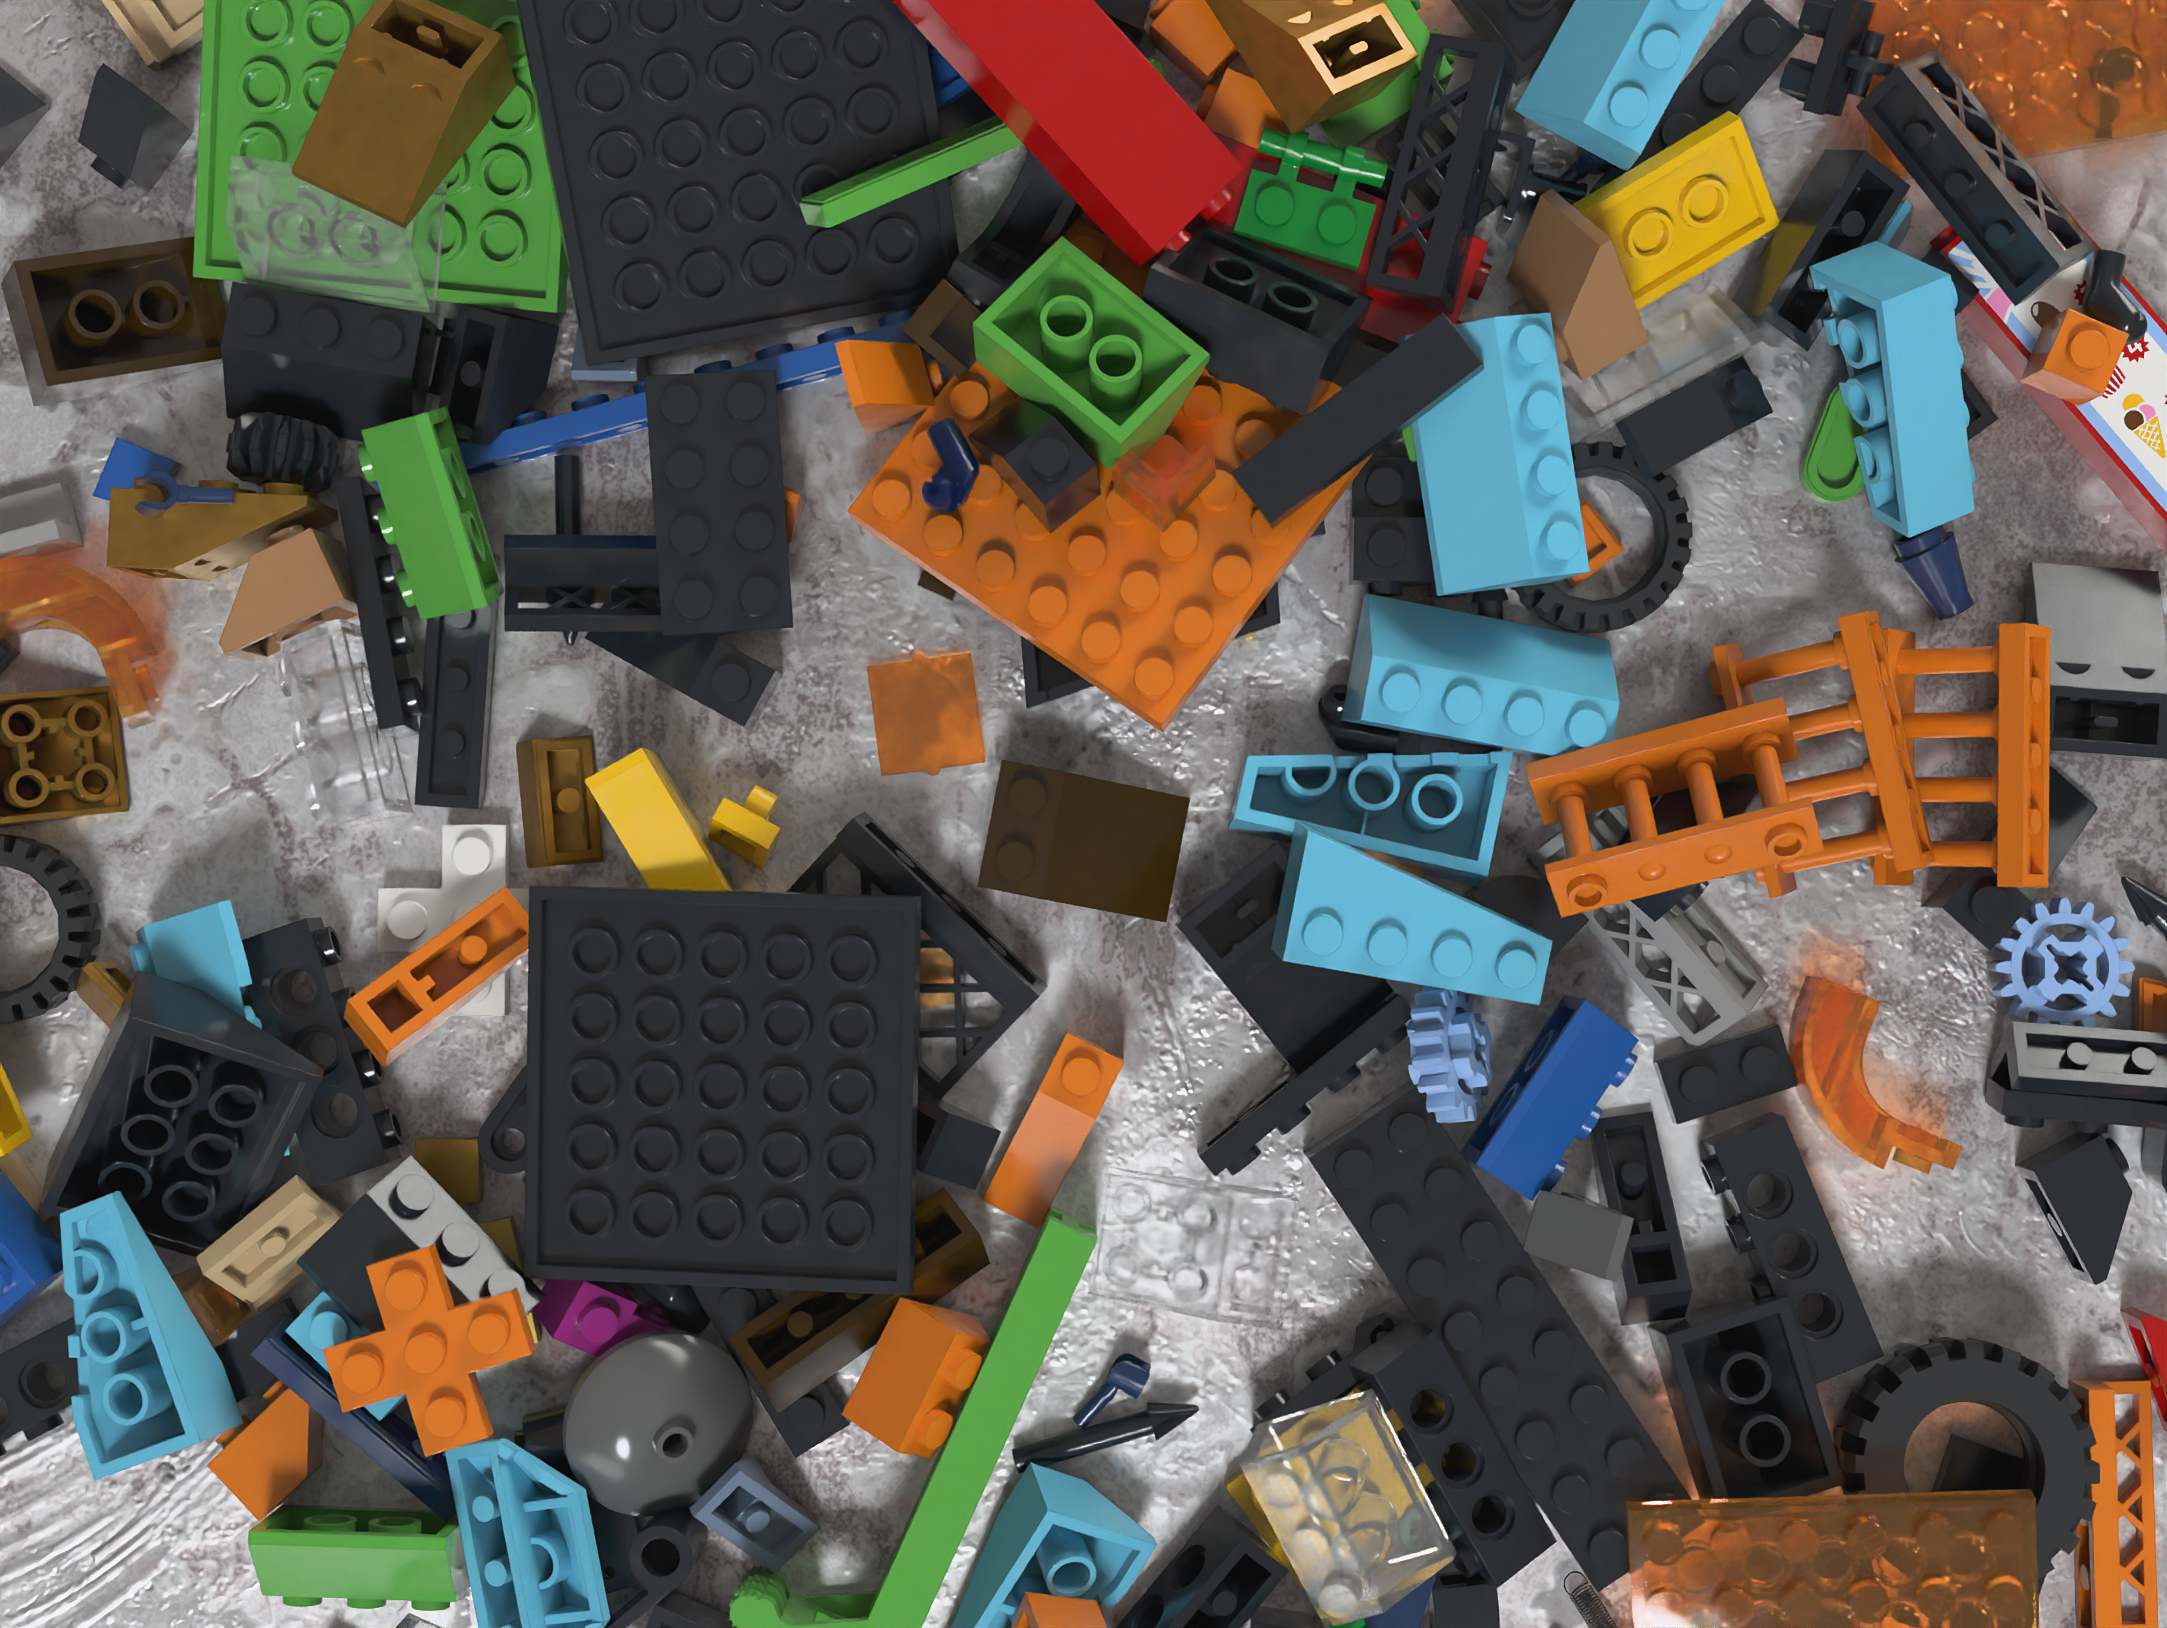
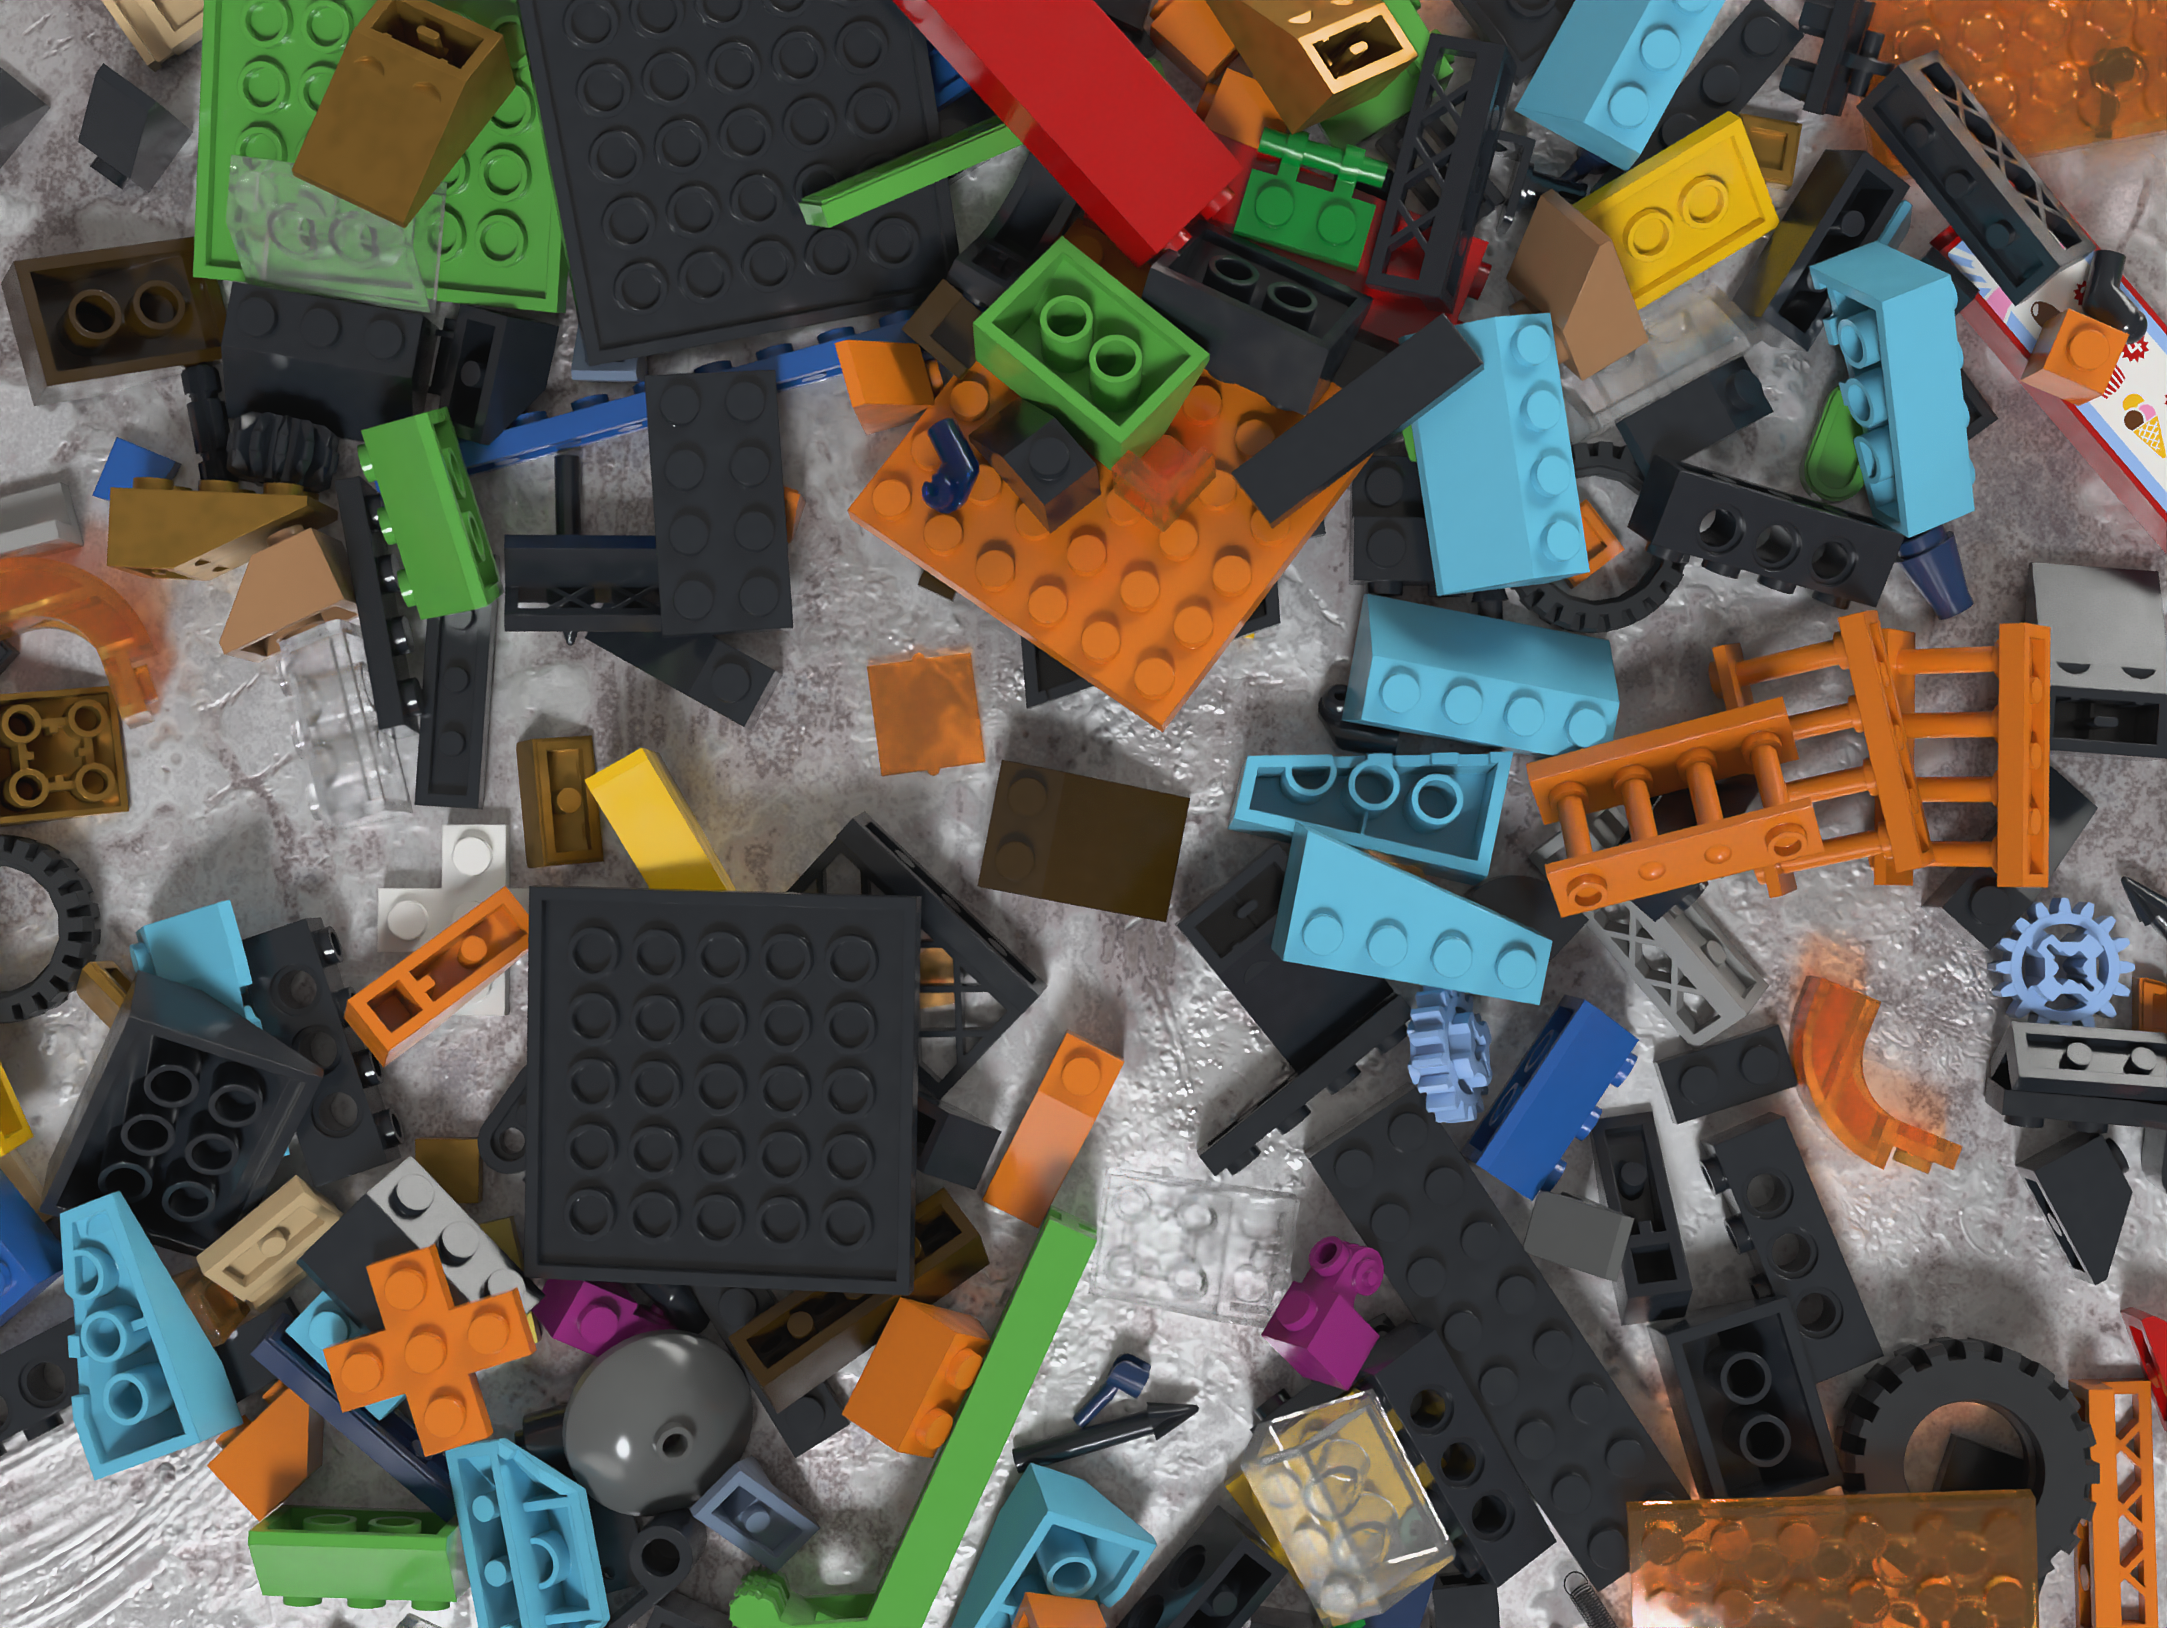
dark blue hand [135,471,233,517] -> none
yellow tile [708,784,781,869] -> none
none -> black axle [181,364,239,483]
none -> magenta brick [1261,1236,1384,1391]
none -> black brick [1627,454,1905,610]
none -> pearl gold tile [1738,113,1802,191]

